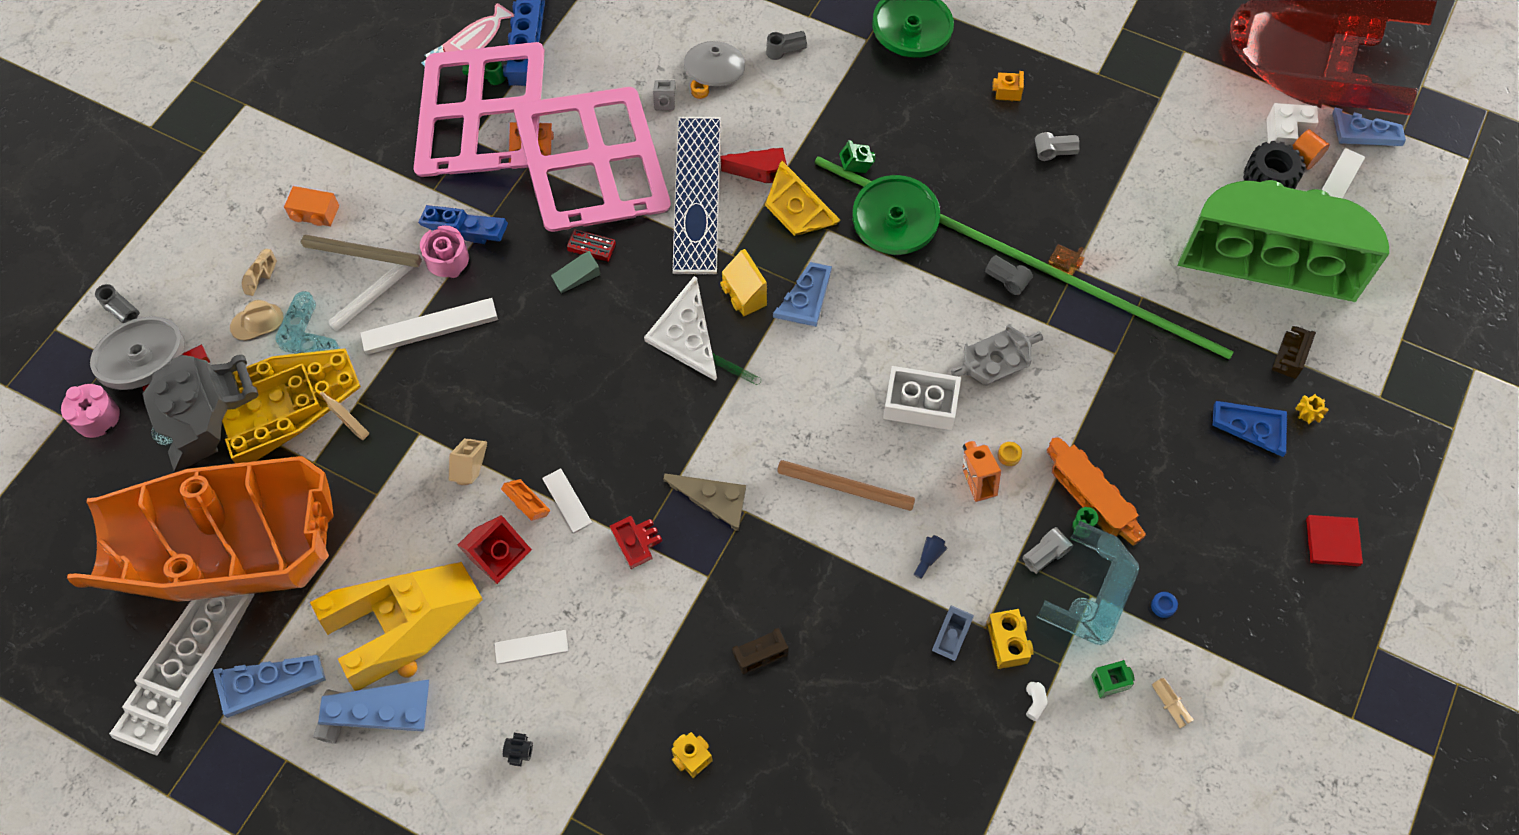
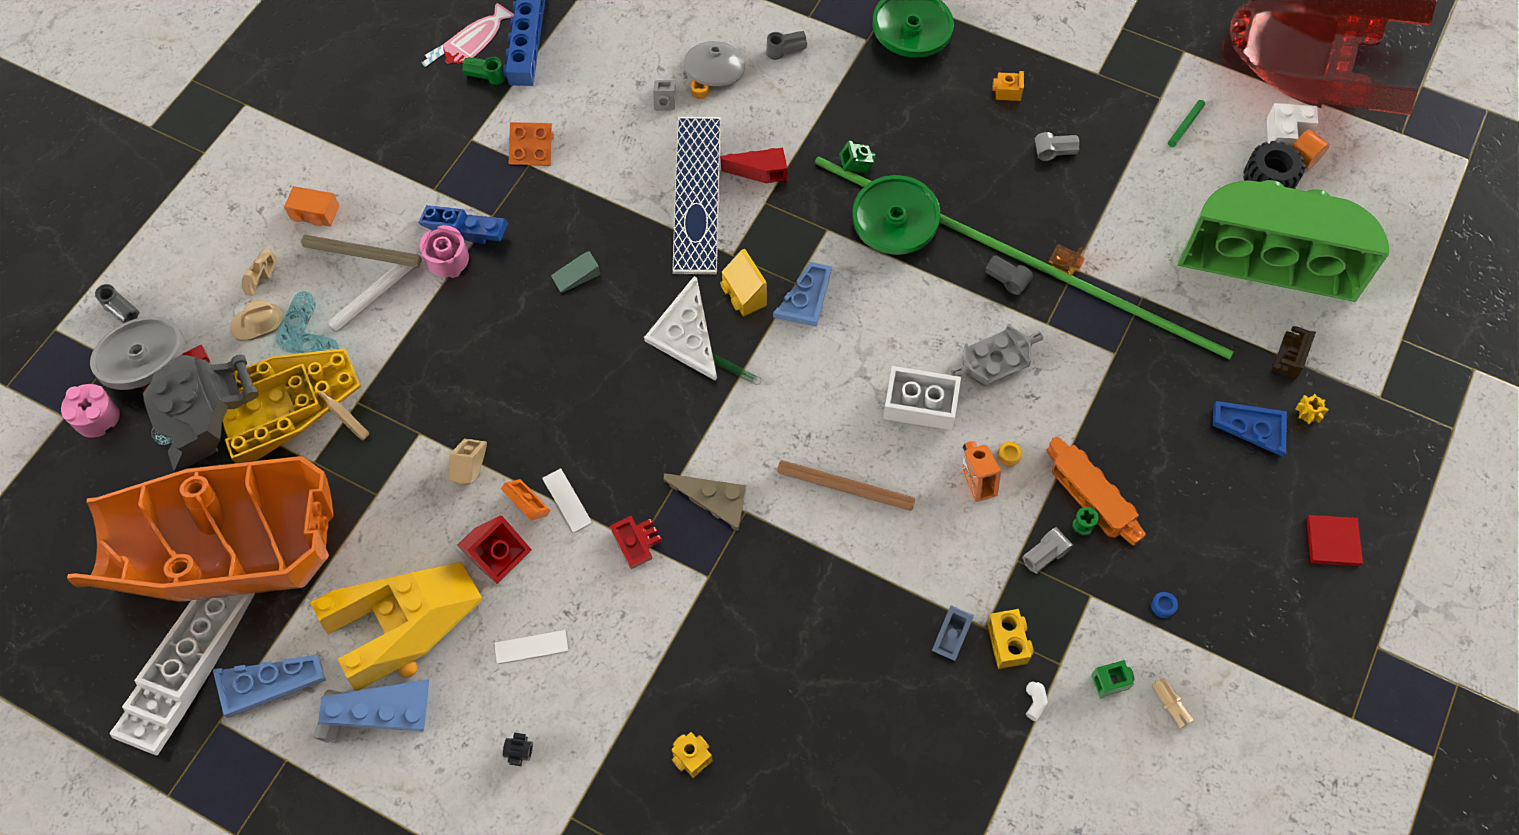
white tile [360,298,498,355] -> none
bright pink window [414,42,545,177] -> none
bright pink window [514,87,671,232] -> none
tile [567,229,616,262] -> none
dark brown hinge [732,628,789,675] -> none
yellow wing [765,161,840,236] -> none
dark blue cone [913,535,948,579] -> none
clear light blue windscreen [1037,521,1139,645] -> none
white slope [1322,148,1365,198] -> none
medium blue wing [1332,107,1406,146] -> none
none -> green bar [1168,100,1205,147]

